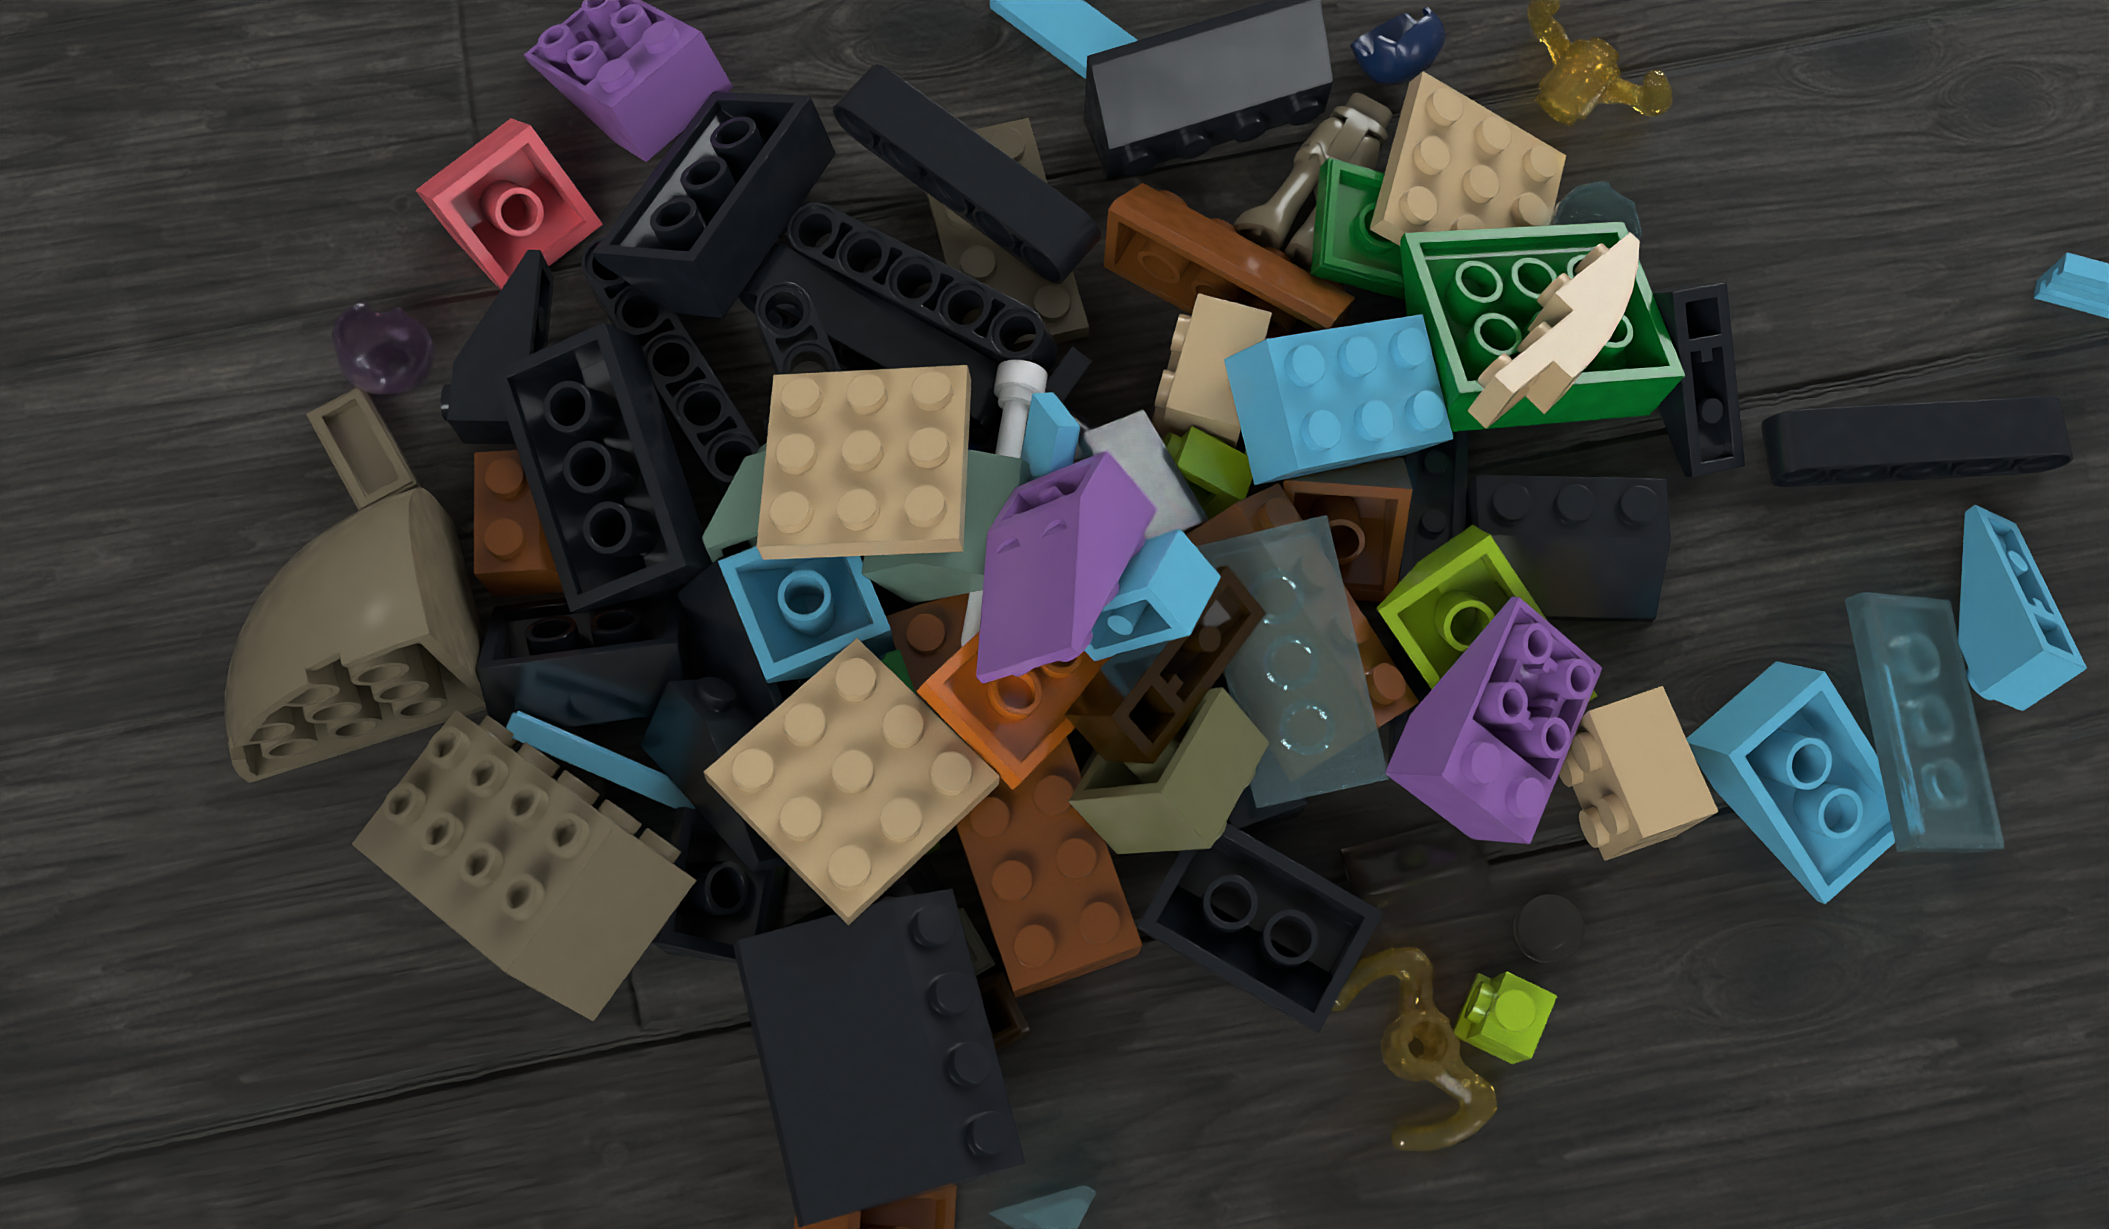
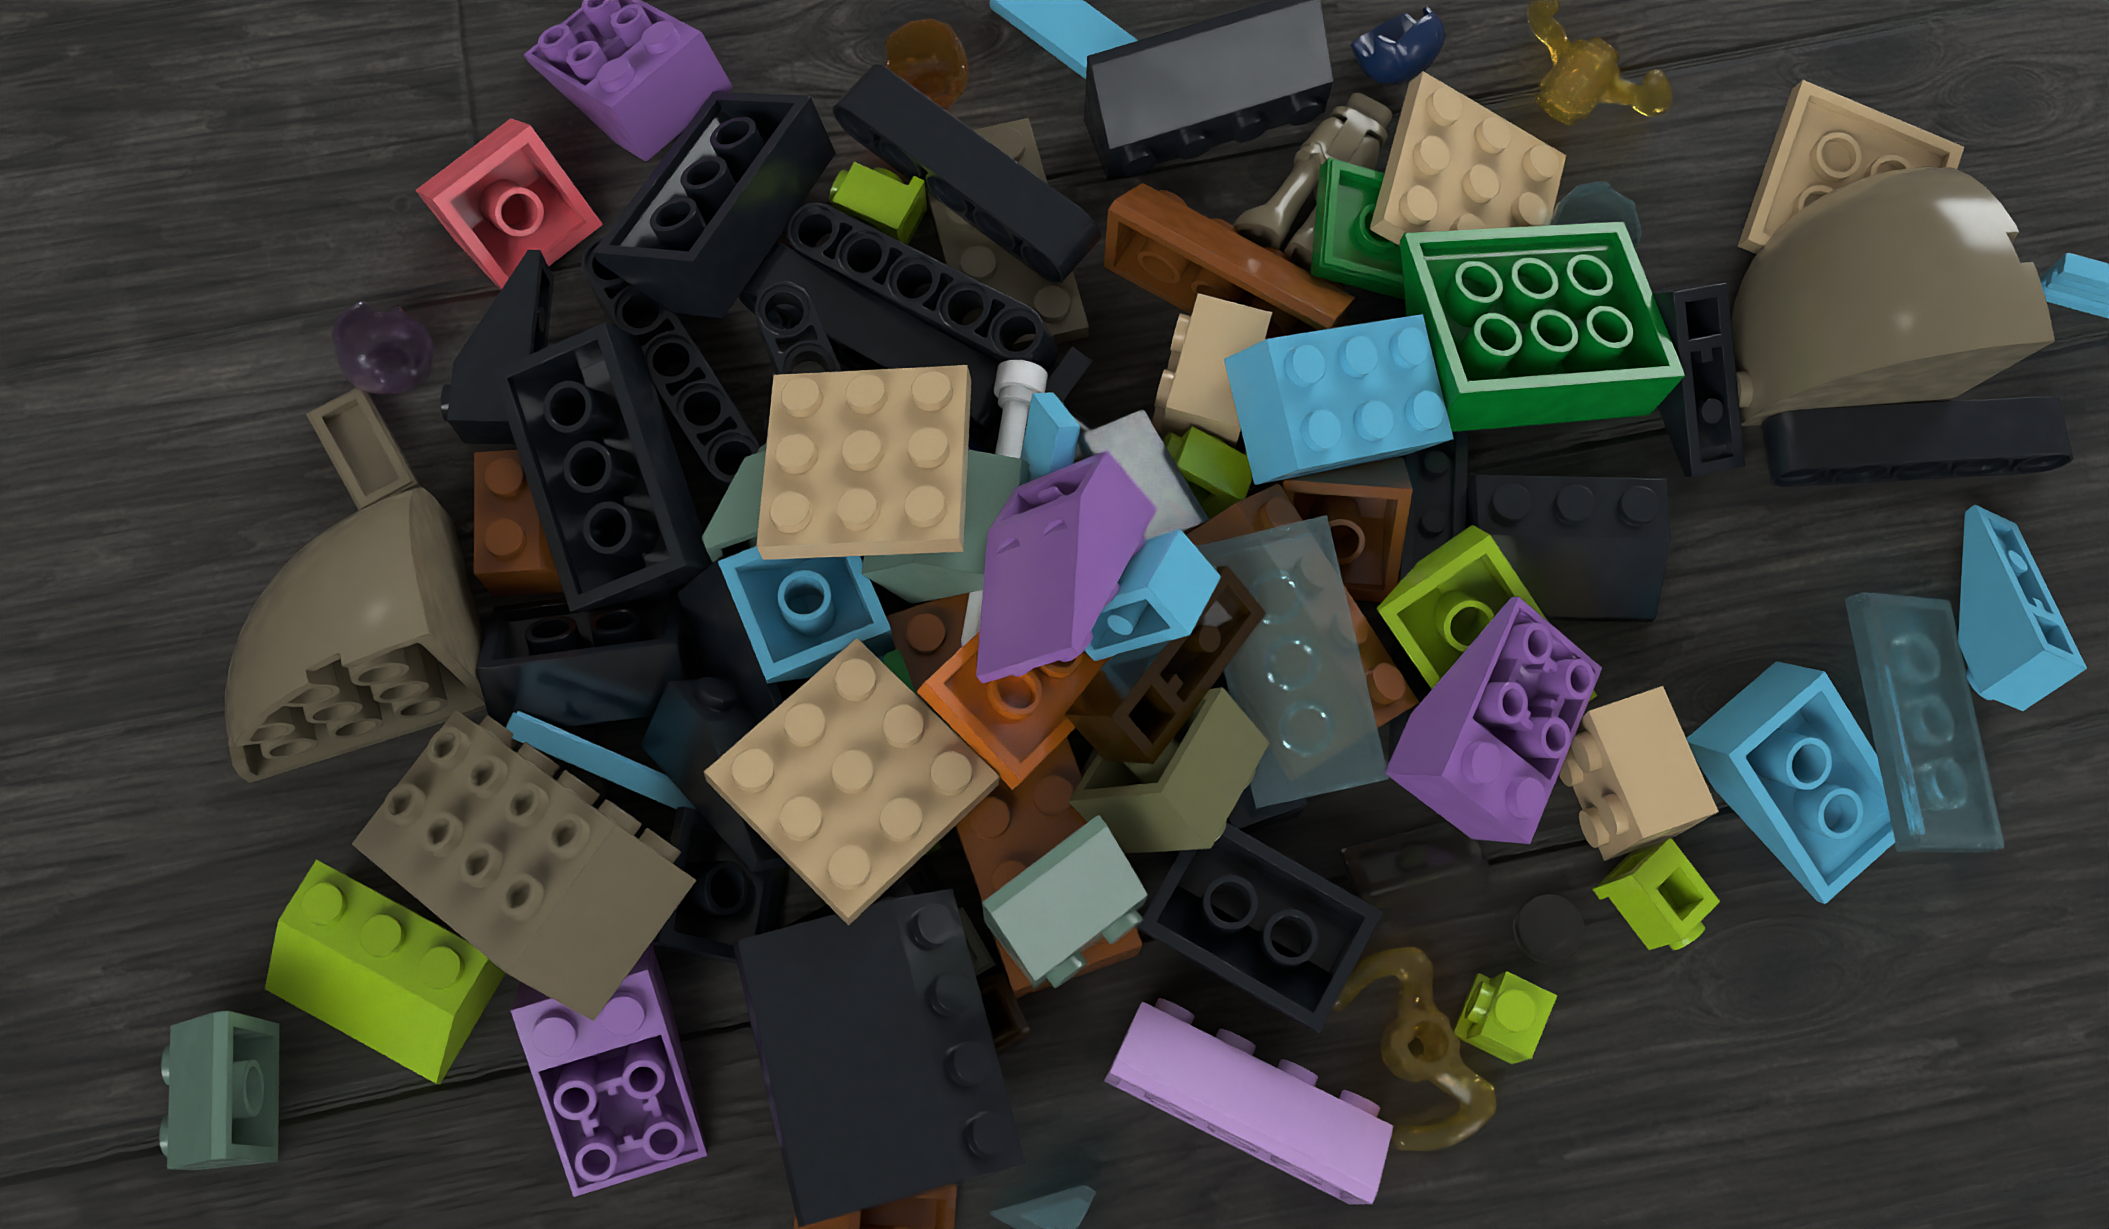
tan slope [1467,232,1640,429] -> none
none -> sand green slope [159,1011,279,1170]
none -> lime slope [265,860,506,1084]
none -> medium lavender slope [510,943,708,1197]
none -> lime brick [829,162,927,245]
none -> clear orange hair [885,18,969,111]
none -> sand green slope [982,814,1148,989]
none -> lavender slope [1104,998,1393,1204]
none -> lime brick [1593,837,1720,950]
none -> dark tan brick [1731,166,2055,426]
none -> tan plate [1738,80,1964,254]

